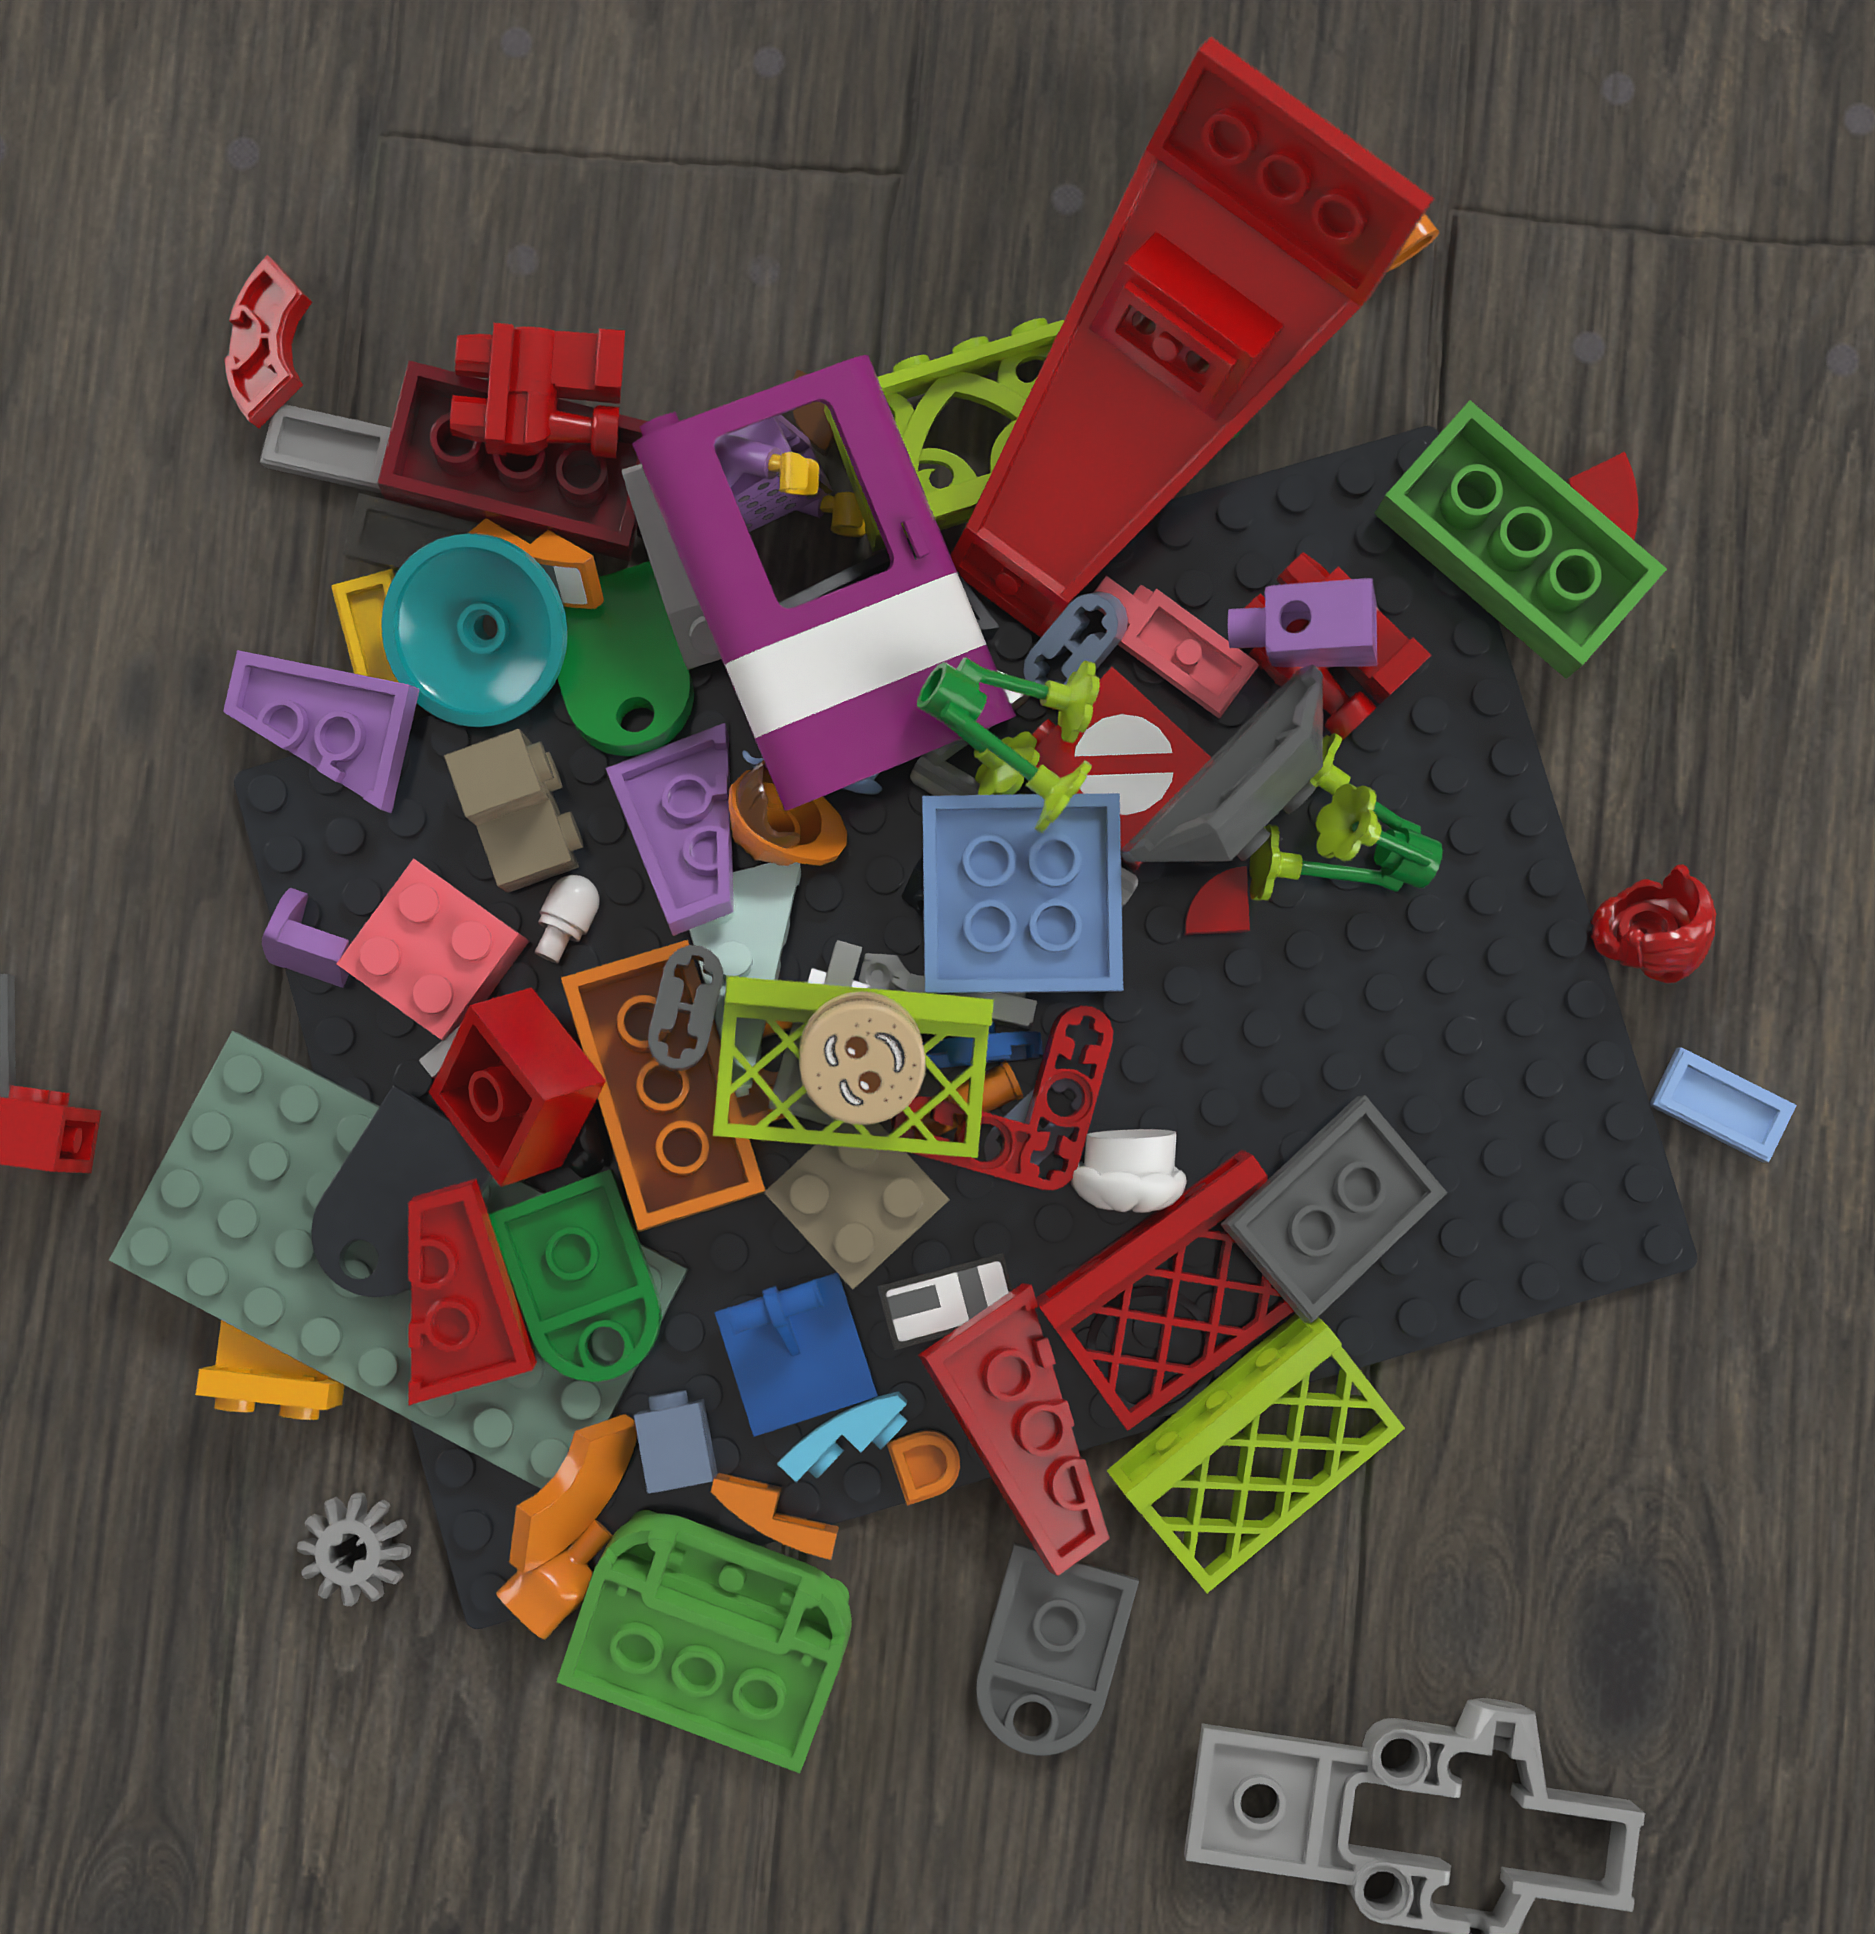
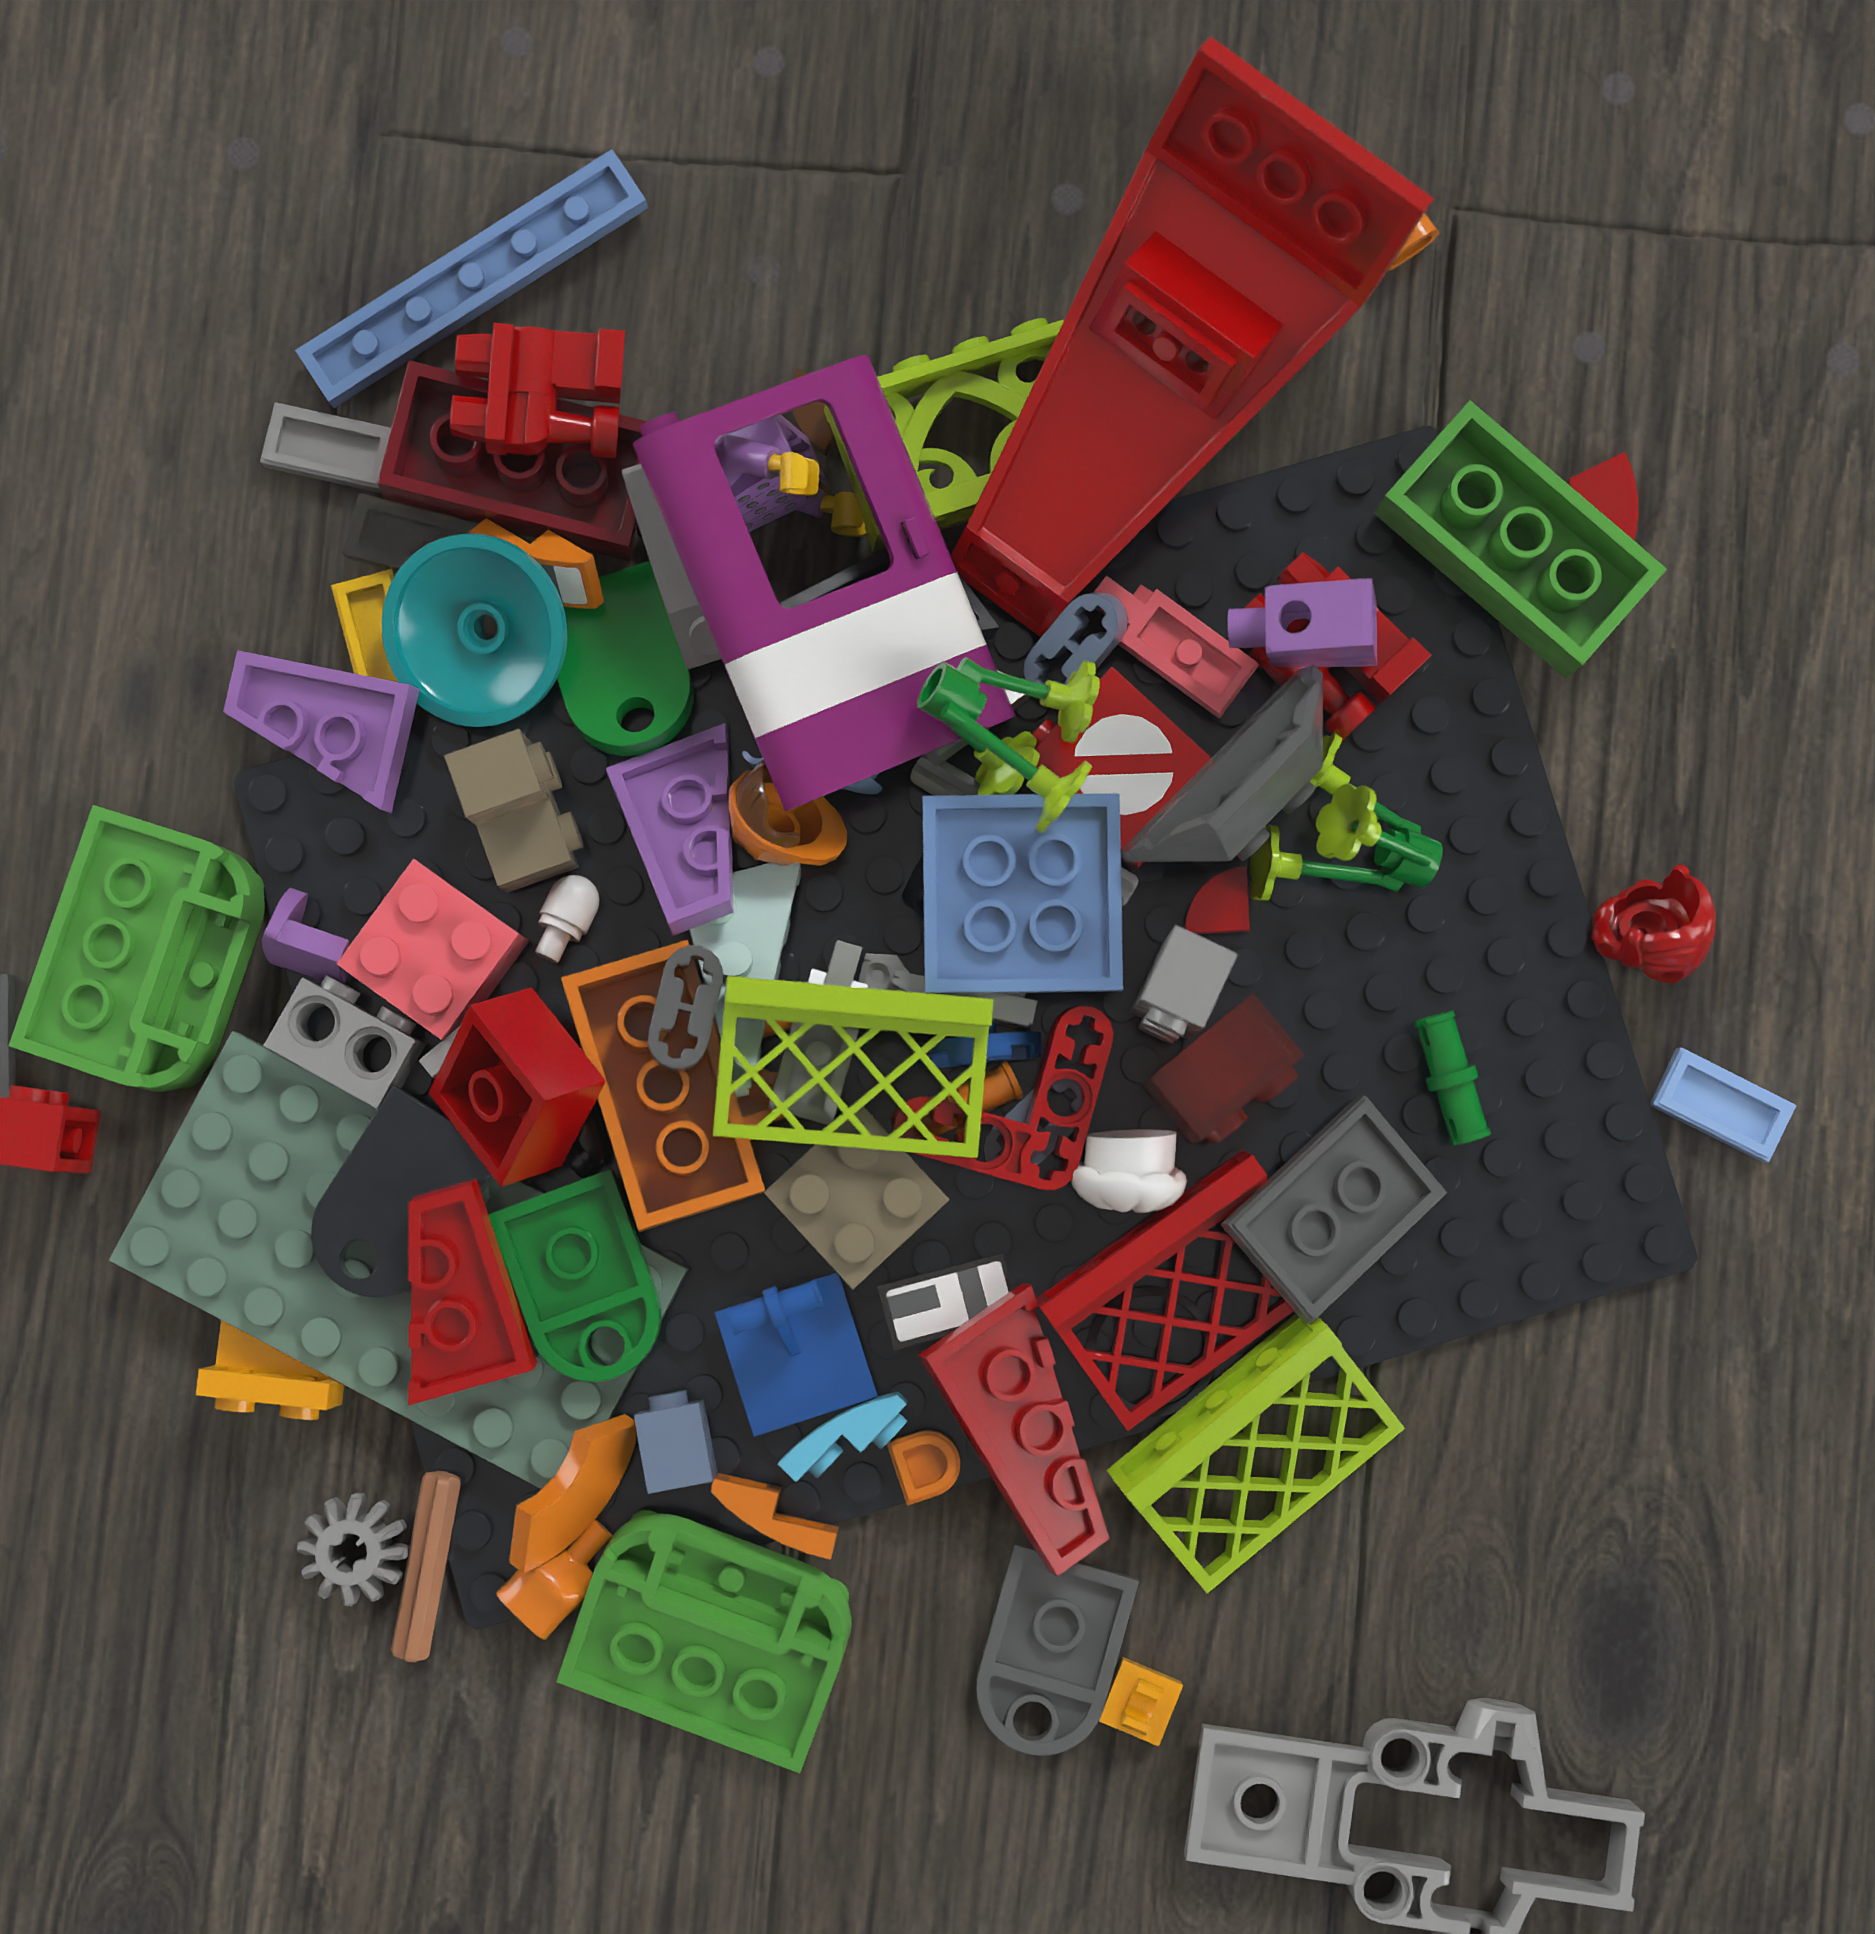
tile [225,255,313,429] -> none
tan head [799,992,926,1125] -> none
none -> bright green plate [8,805,265,1092]
none -> light grey brick [263,975,427,1109]
none -> medium blue plate [295,149,648,408]
none -> nougat axle [391,1471,461,1662]
none -> light orange tile [1099,1656,1183,1746]
none -> light grey brick [1130,925,1238,1044]
none -> clear red brick [1142,994,1304,1144]
none -> green pin [1413,1010,1491,1146]

